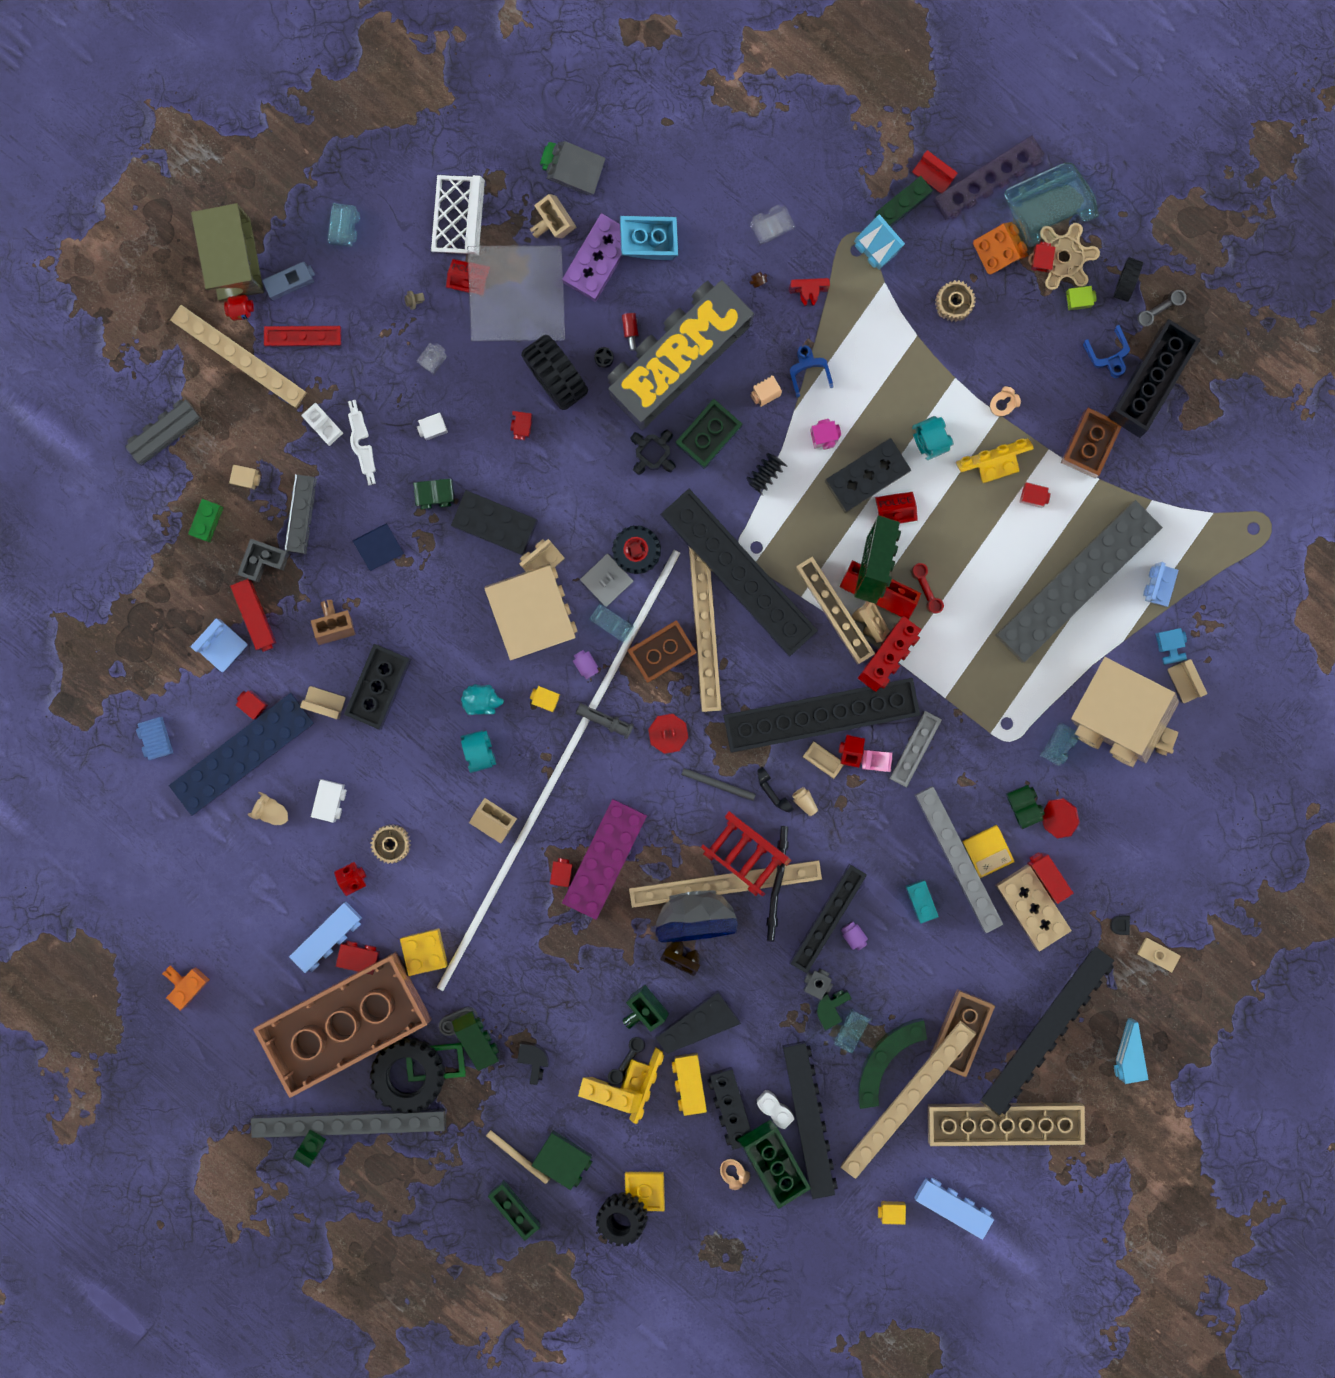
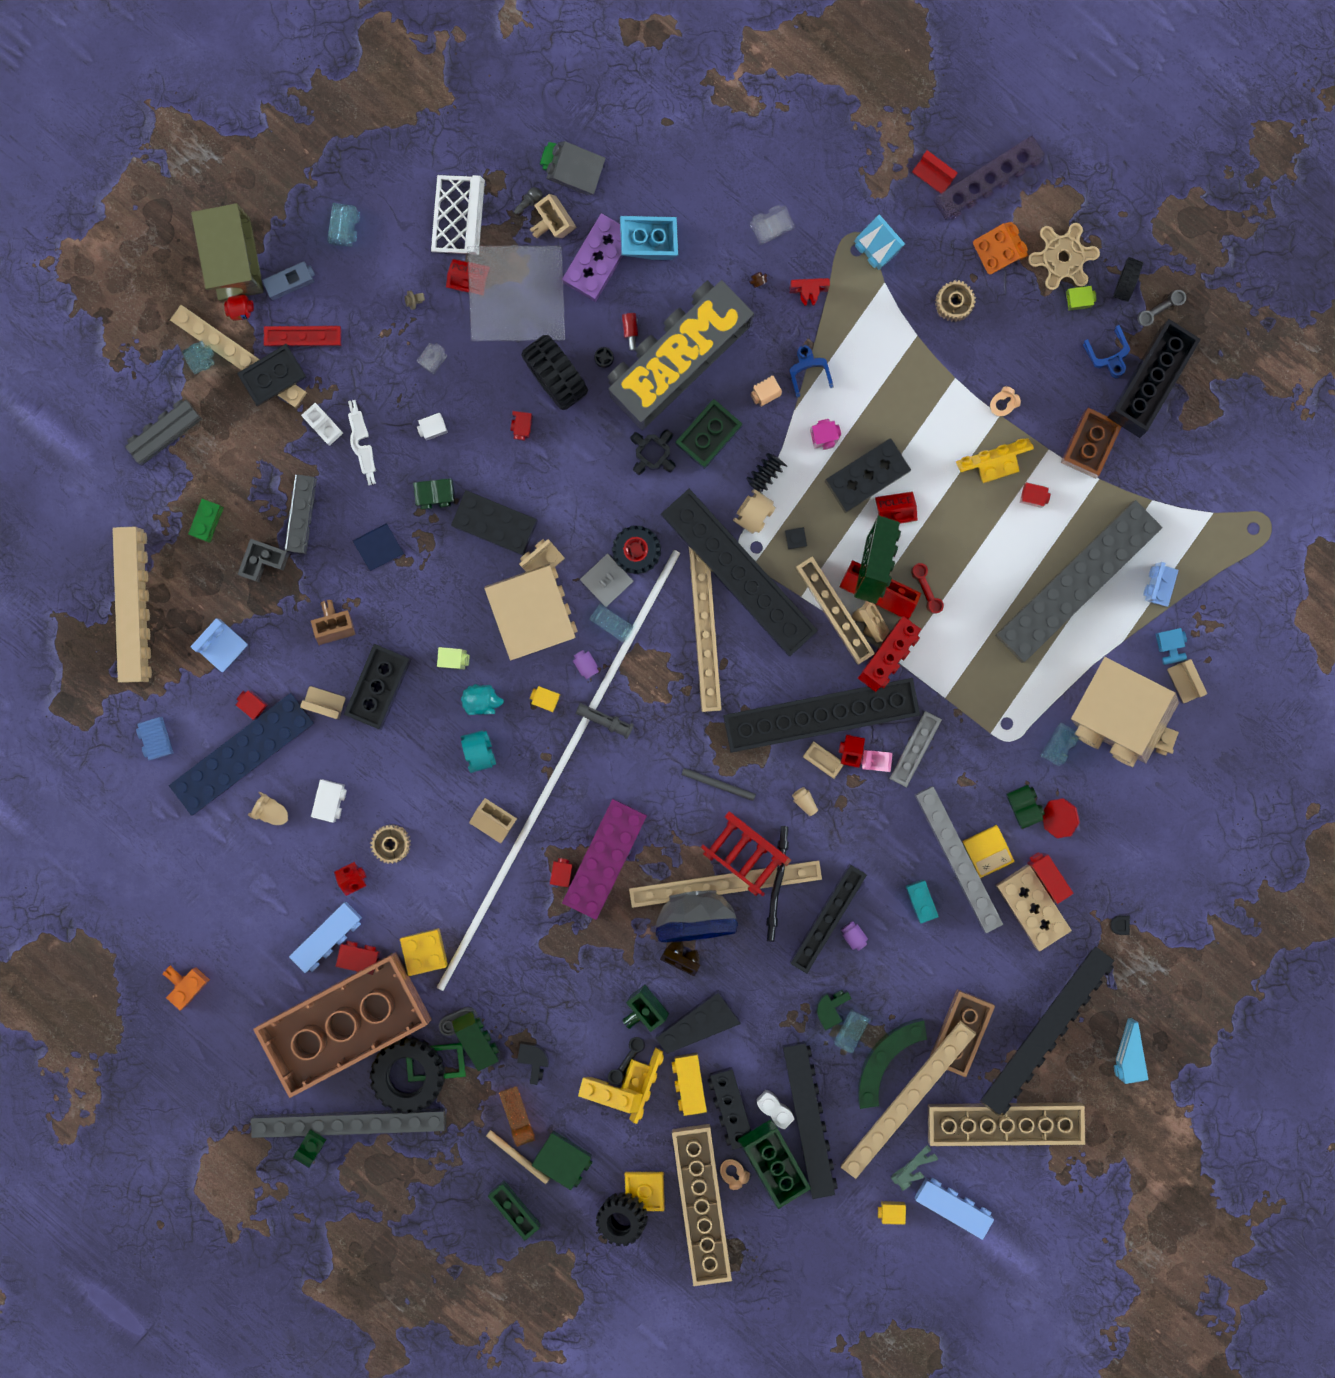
tan brick [229,465,260,490] -> none
red brick [230,579,276,652] -> none
dark orange brick [627,620,697,683] -> none
red piece [648,713,688,754] -> none
black bar [757,766,794,813] -> none
dark grey brick [803,968,833,1000] -> none
dark green brick [874,176,933,227] -> none
teal brick [912,416,954,460] -> none
clear light blue windscreen [1004,162,1099,248] -> none
red brick [1031,242,1056,273] -> none
tan plate [1137,937,1181,973] -> none
none -> tan brick [113,527,152,683]
none -> clear light blue brick [182,341,215,375]
none -> black tile [237,344,307,407]
none -> yellowish green brick [437,647,470,670]
none -> clear orange plate [499,1086,535,1147]
none -> dark grey bar [514,187,542,214]
none -> tan brick [672,1124,732,1286]
none -> tan brick [733,489,776,534]
none -> black plate [785,527,807,550]
none -> sand green piece [890,1145,938,1191]

